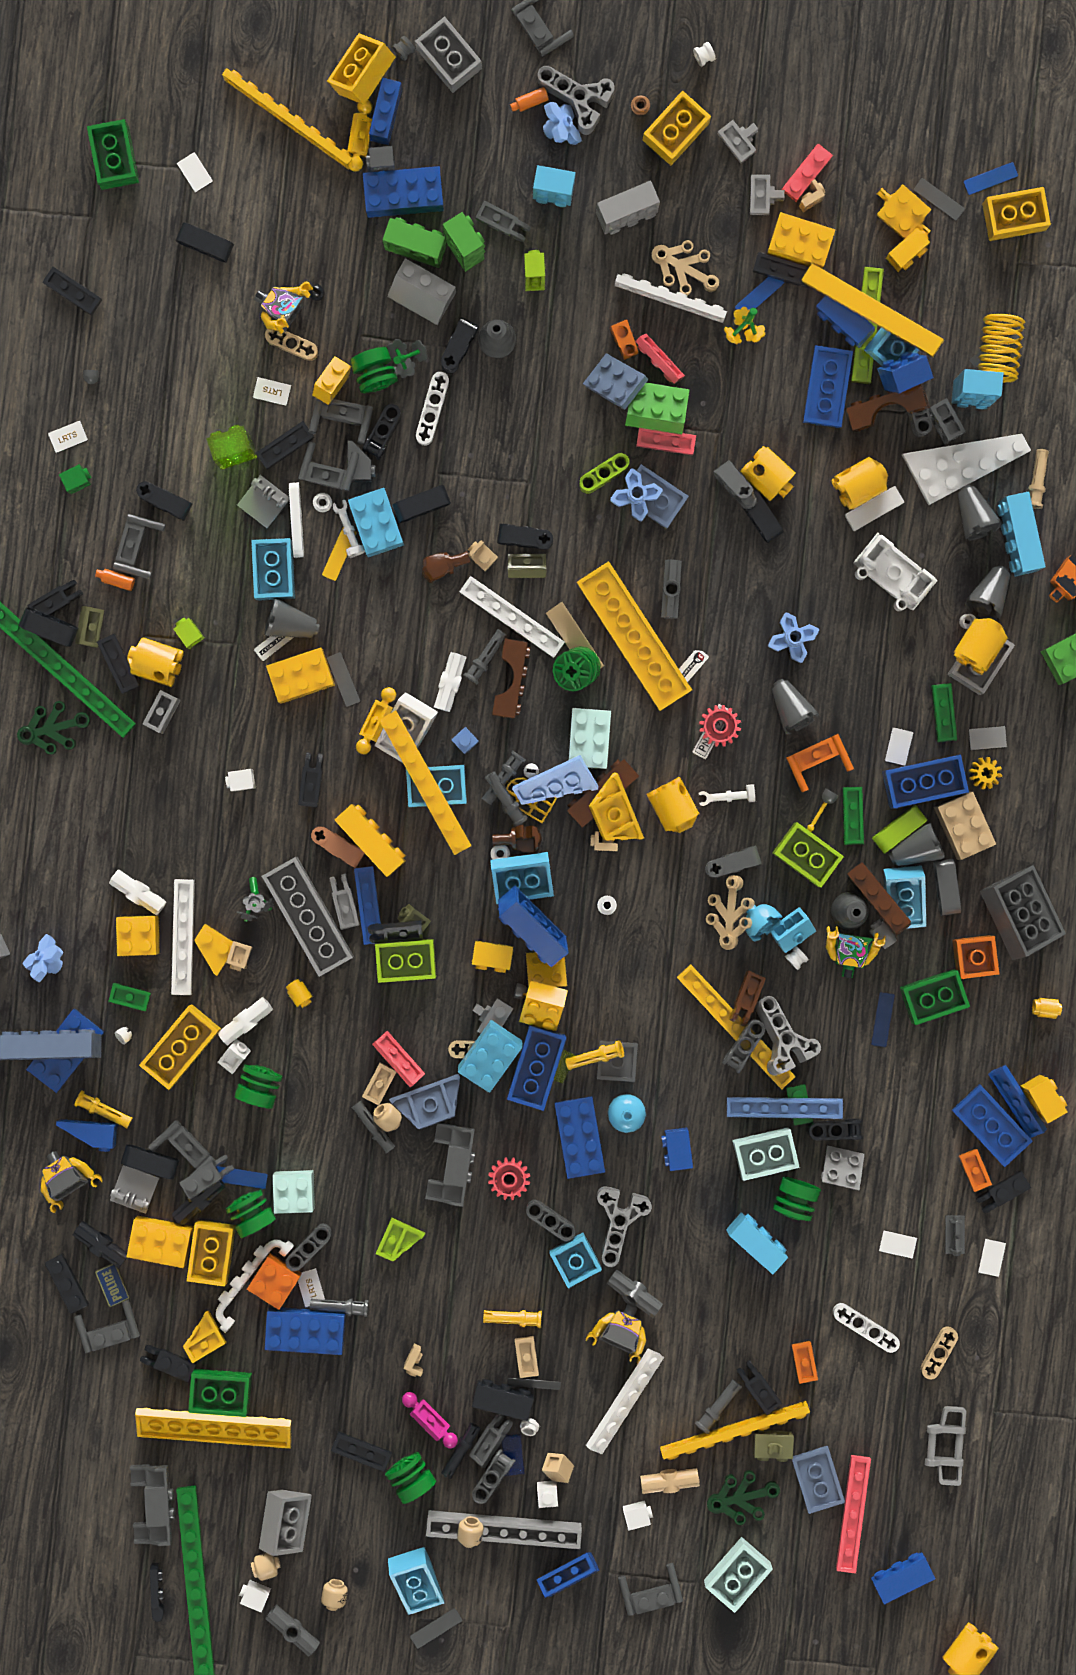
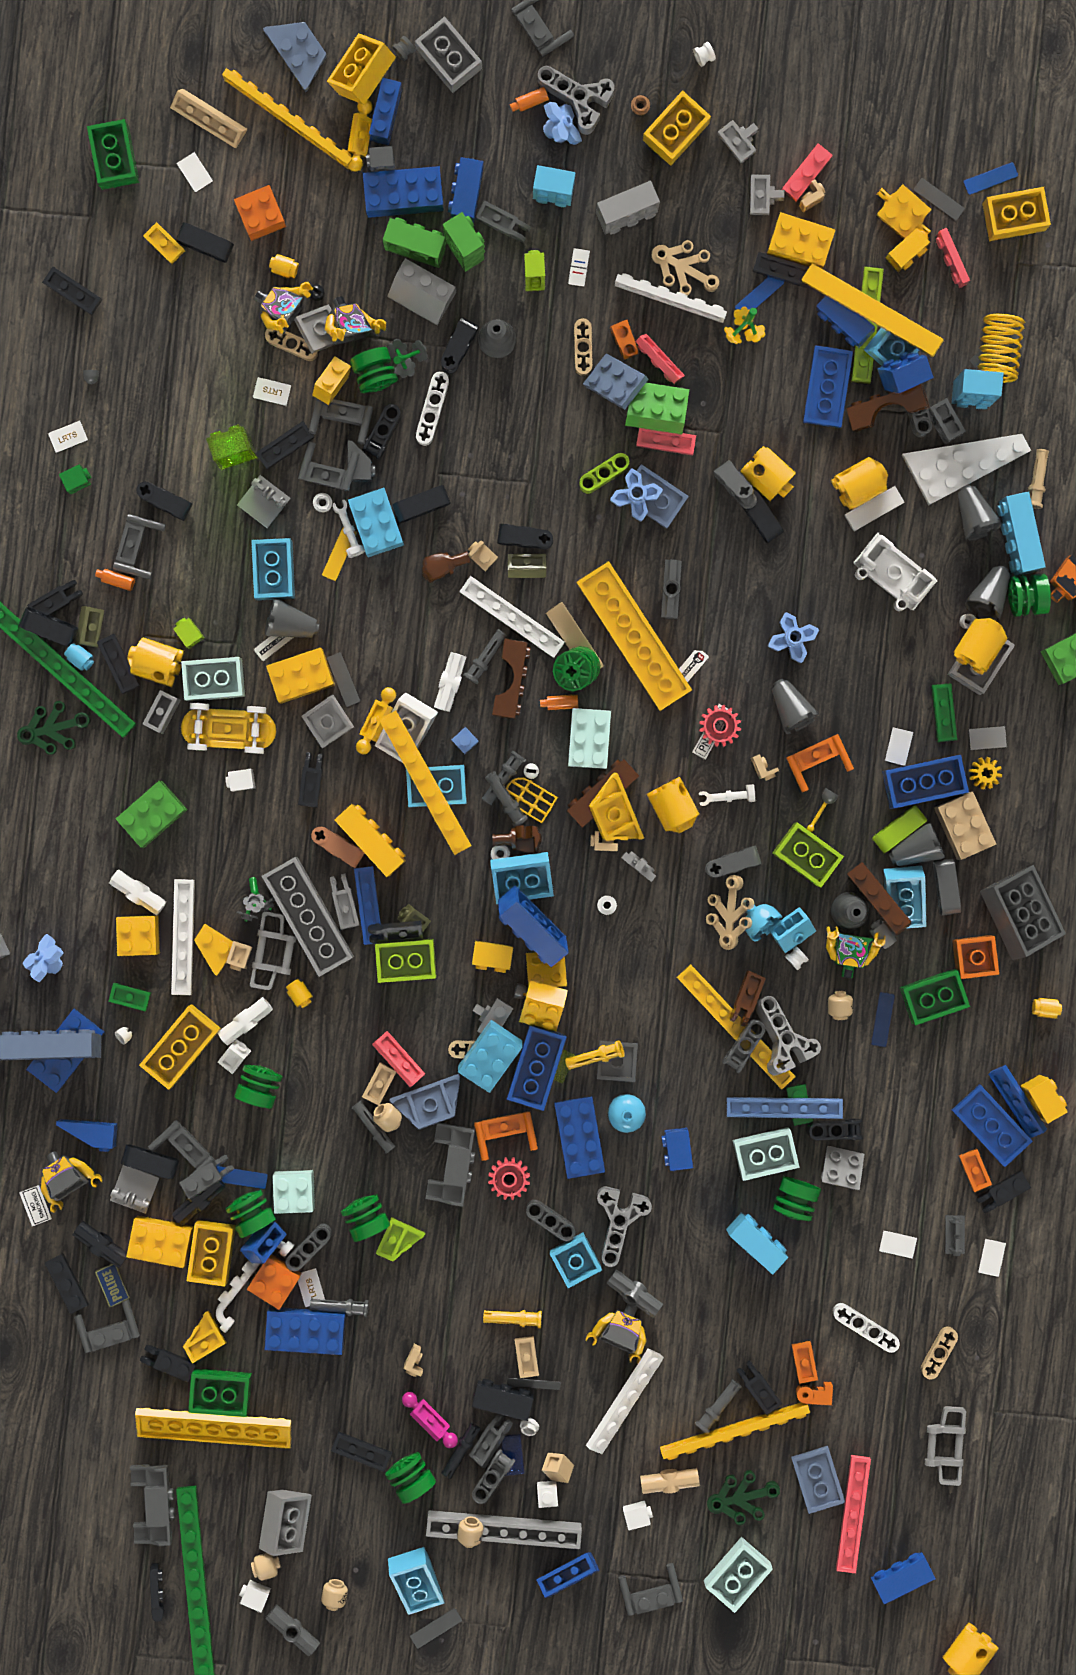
yellow pin [74,1090,132,1129] -> none
white beam [289,482,304,558] -> none
light blue wing [512,755,599,805] -> none
olive brick [753,1430,794,1462] -> none
green tile [842,787,864,845] -> none
none -> white sticker [19,1185,52,1226]
none -> medium azure brick [64,643,94,671]
none -> bright green brick [116,781,188,848]
none -> yellow plate [143,222,185,264]
none -> tan slope [170,89,247,148]
none -> light aqua brick [181,657,245,701]
none -> yellow piece [181,703,276,754]
none -> orange brick [234,185,286,241]
none -> blue brick [240,1221,287,1264]
none -> light grey bar [250,912,297,990]
none -> sand blue wing [263,22,327,92]
none -> yellow brick [269,254,299,278]
none -> light grey plate [294,304,334,354]
none -> light grey hinge [301,695,354,748]
none -> torso [324,296,386,345]
none -> green wheel [341,1194,391,1242]
none -> blue brick [448,157,484,223]
none -> orange plate [474,1111,538,1161]
none -> orange cylinder [540,695,578,710]
none -> white sticker [568,248,590,287]
none -> tan beam [574,318,592,376]
none -> light grey hinge [621,851,656,882]
none -> tan bracket [751,754,779,781]
none -> orange leg [796,1382,833,1405]
none -> tan head [828,991,853,1020]
none -> coral plate [936,228,970,288]
none -> green wheel [1008,574,1051,617]

